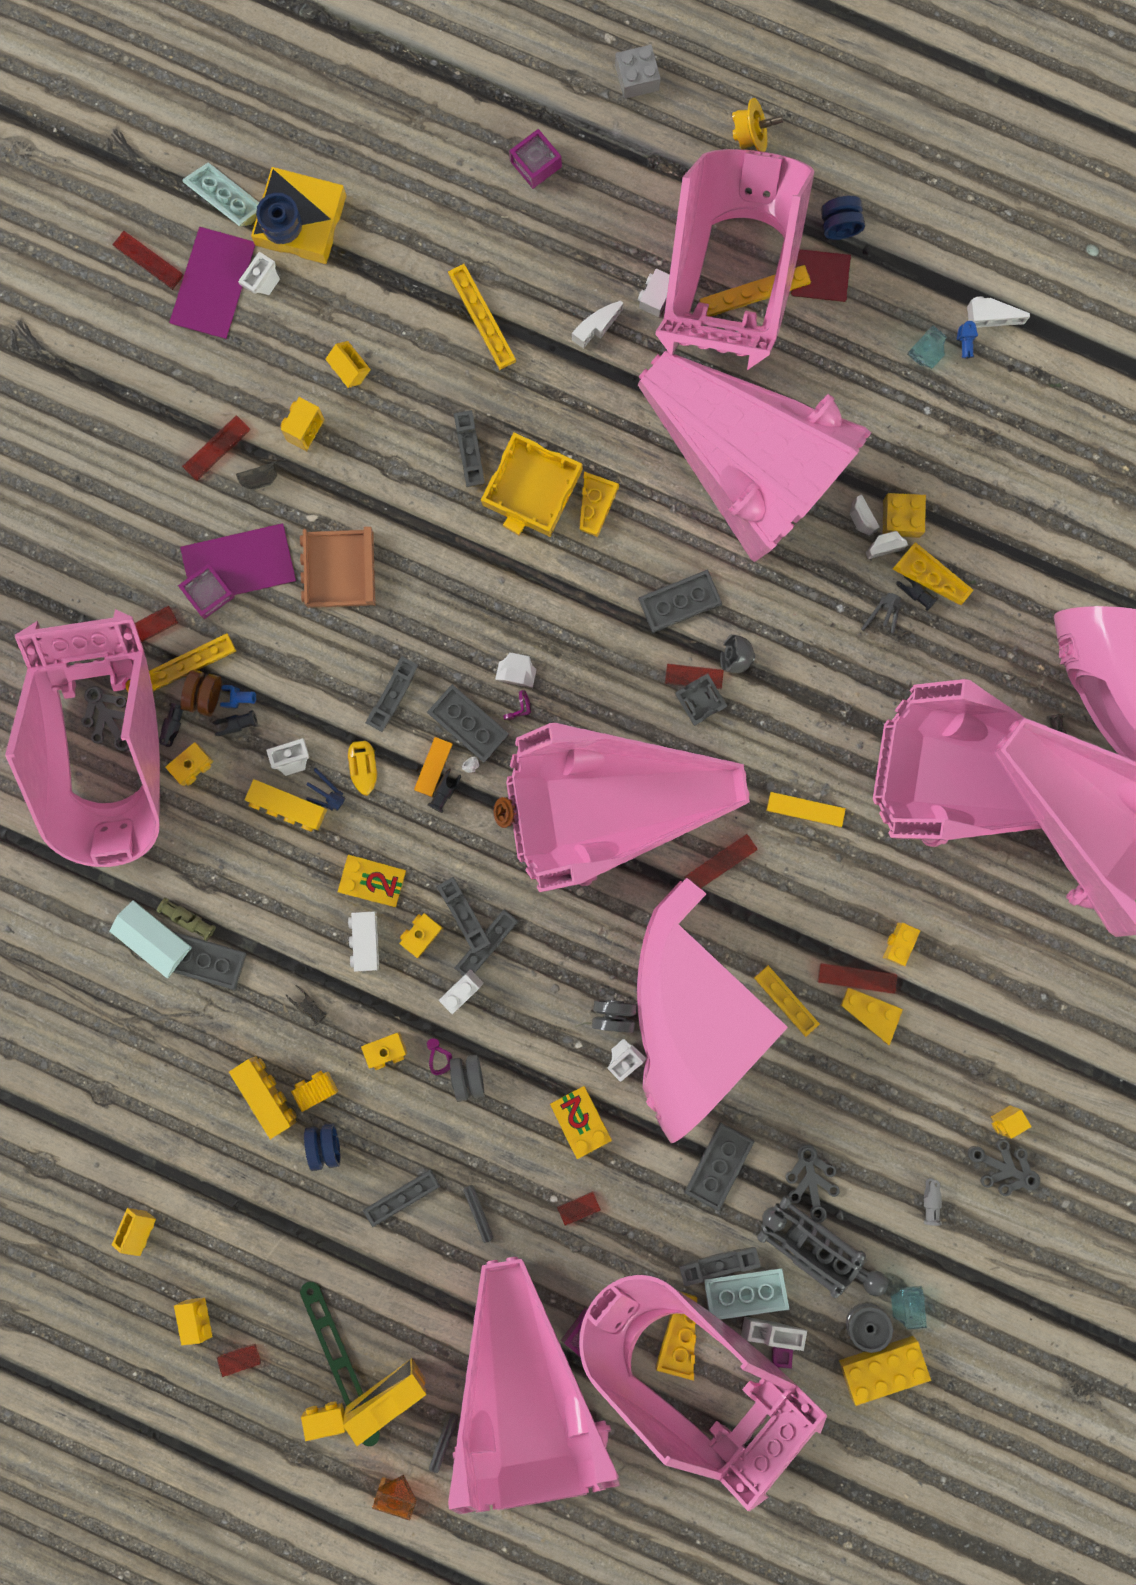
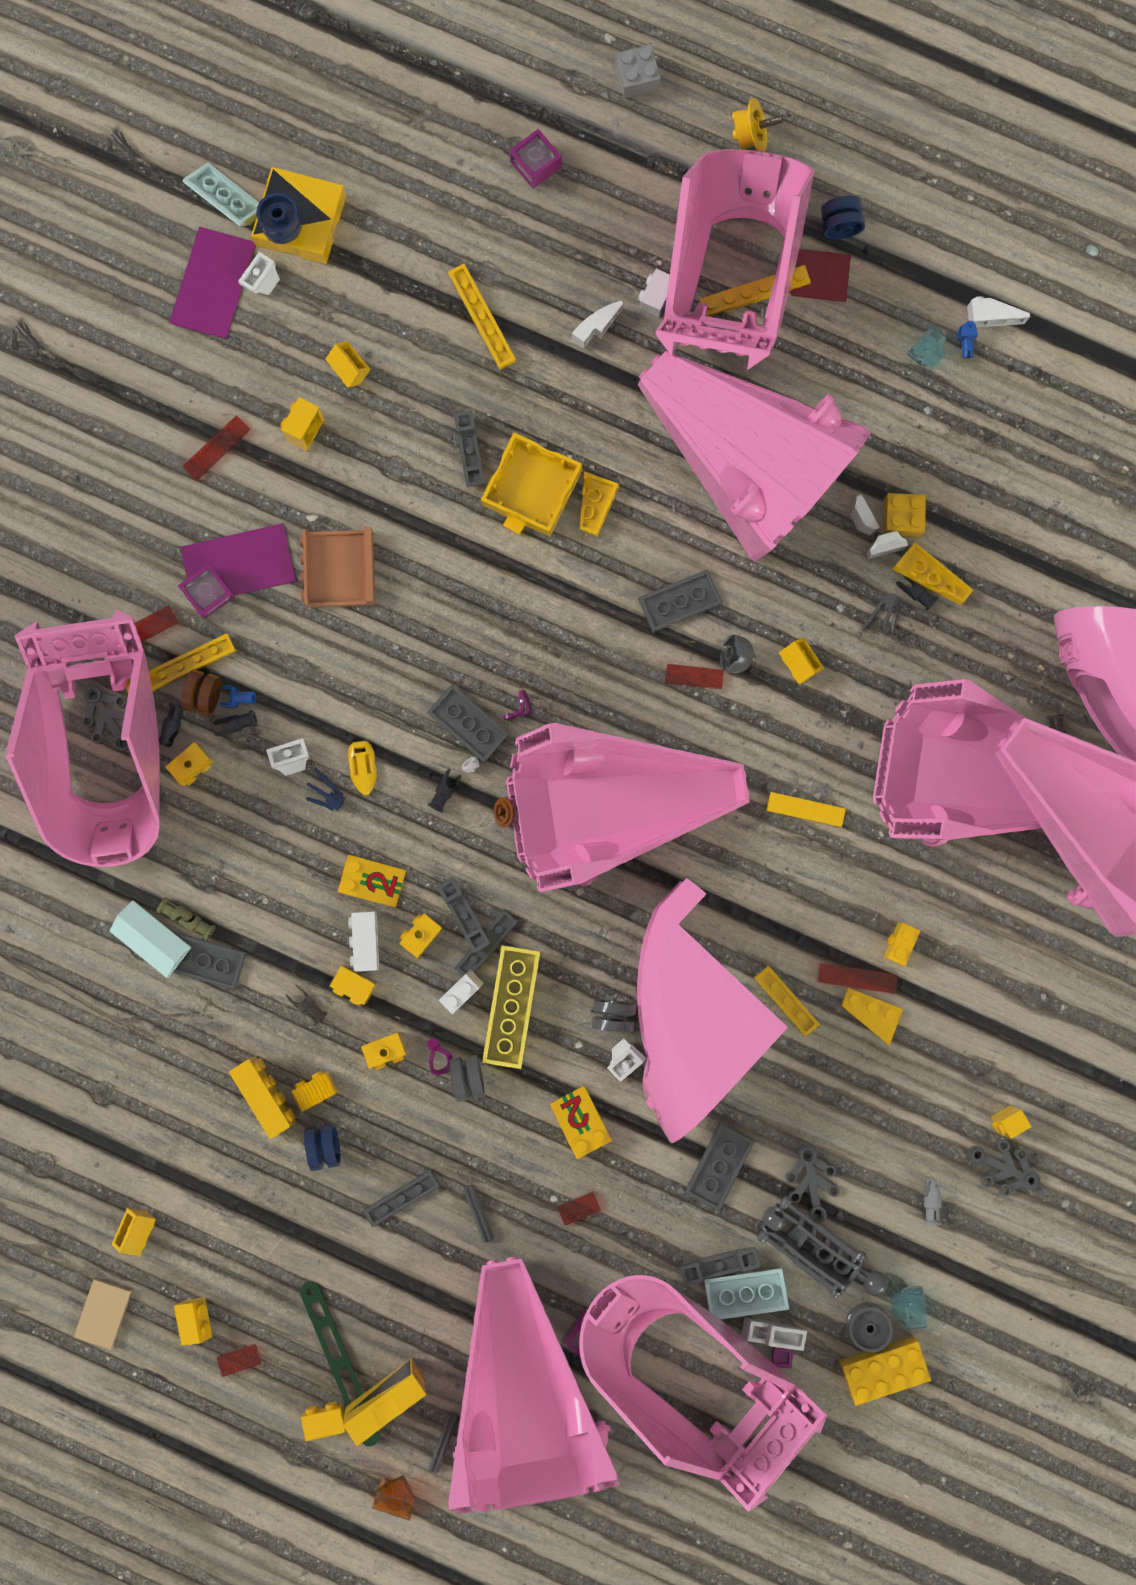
clear red tile [112,231,184,290] -> none
clear smoke slope [236,463,278,490] -> none
yellow brick [245,779,327,832] -> none
dark grey slope [365,656,419,732] -> none
light orange tile [414,737,453,797] -> none
white slope [495,653,537,688] -> none
yellow wing [655,1291,697,1381] -> none
dark grey brick [674,673,727,726] -> none
clear red tile [684,834,758,889] -> none
none -> tan tile [74,1278,133,1350]
none -> yellow brick [330,965,377,1006]
none -> light yellow brick [482,945,540,1069]
none -> yellow brick [779,637,825,684]

